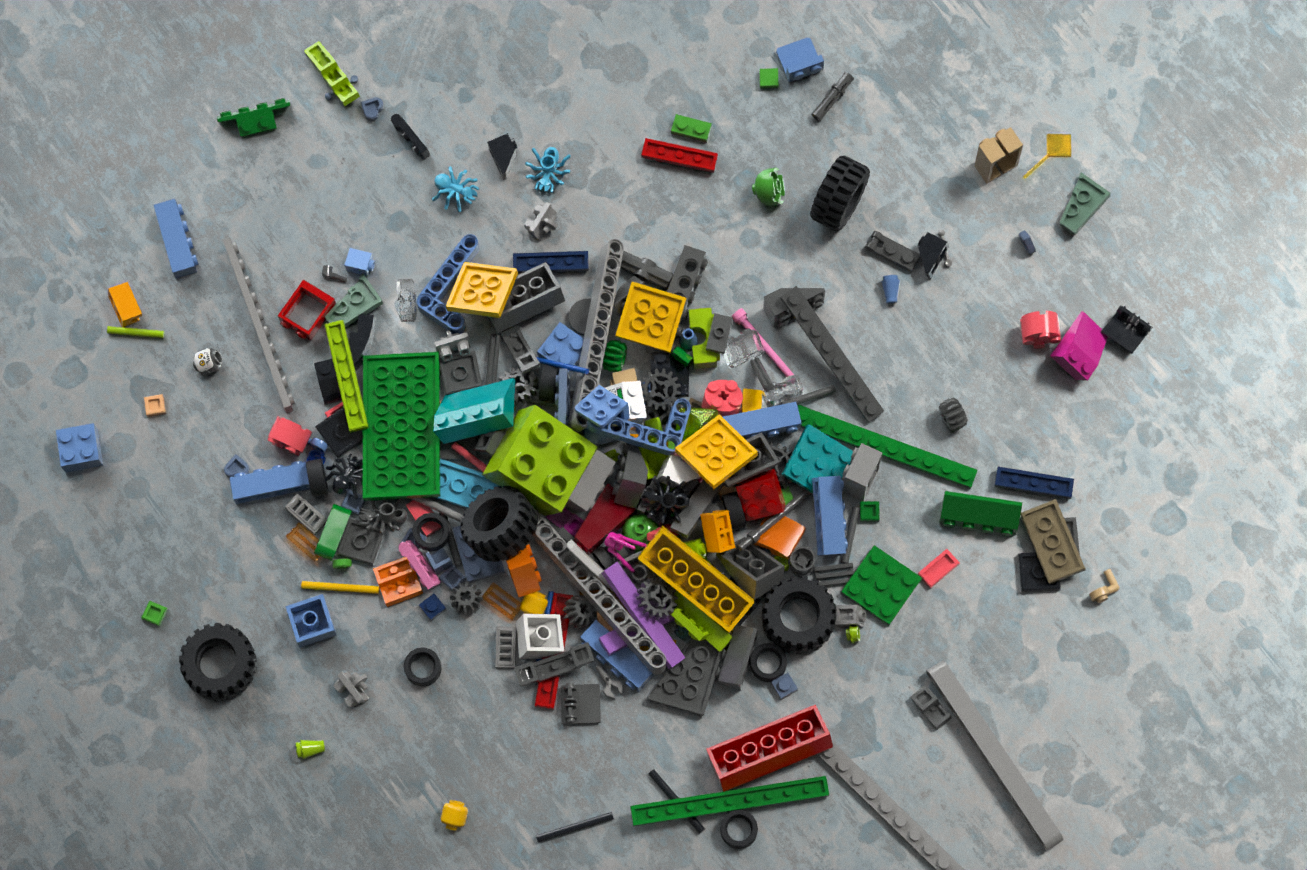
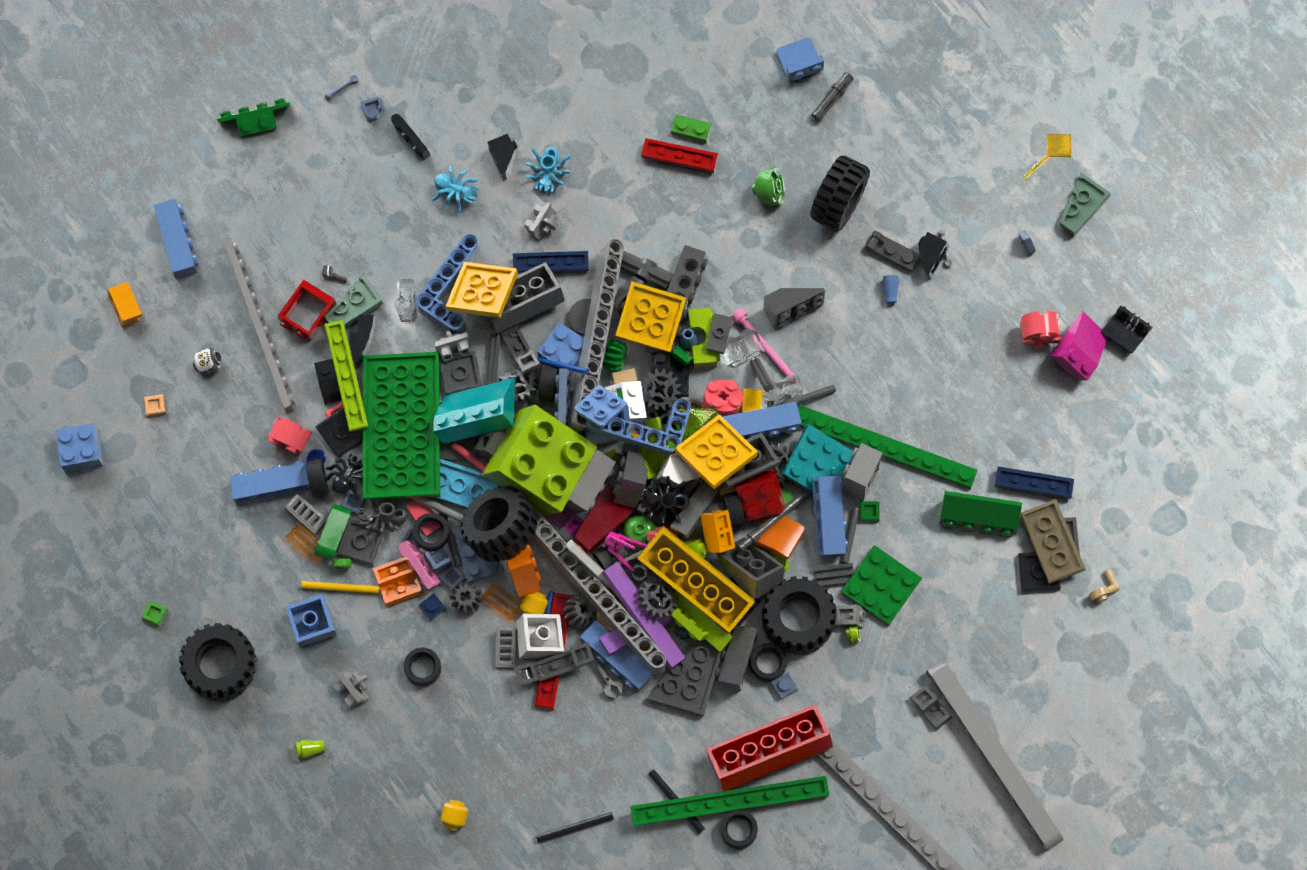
lime bar [107,326,165,338] -> none
sand blue tile [224,454,250,478] -> none
lime slope [304,41,360,106] -> none
medium blue piece [307,437,328,452] -> none
light blue brick [345,248,375,276] -> none
dark grey hinge [560,683,601,724] -> none
bright green tile [759,68,779,88] -> none
dark grey plate [780,286,884,422] -> none
dark grey wheel [790,547,815,577] -> none
coral tile [918,549,960,589] -> none
dark grey gear [939,397,968,431] -> none
tan piece [974,127,1023,184] -> none

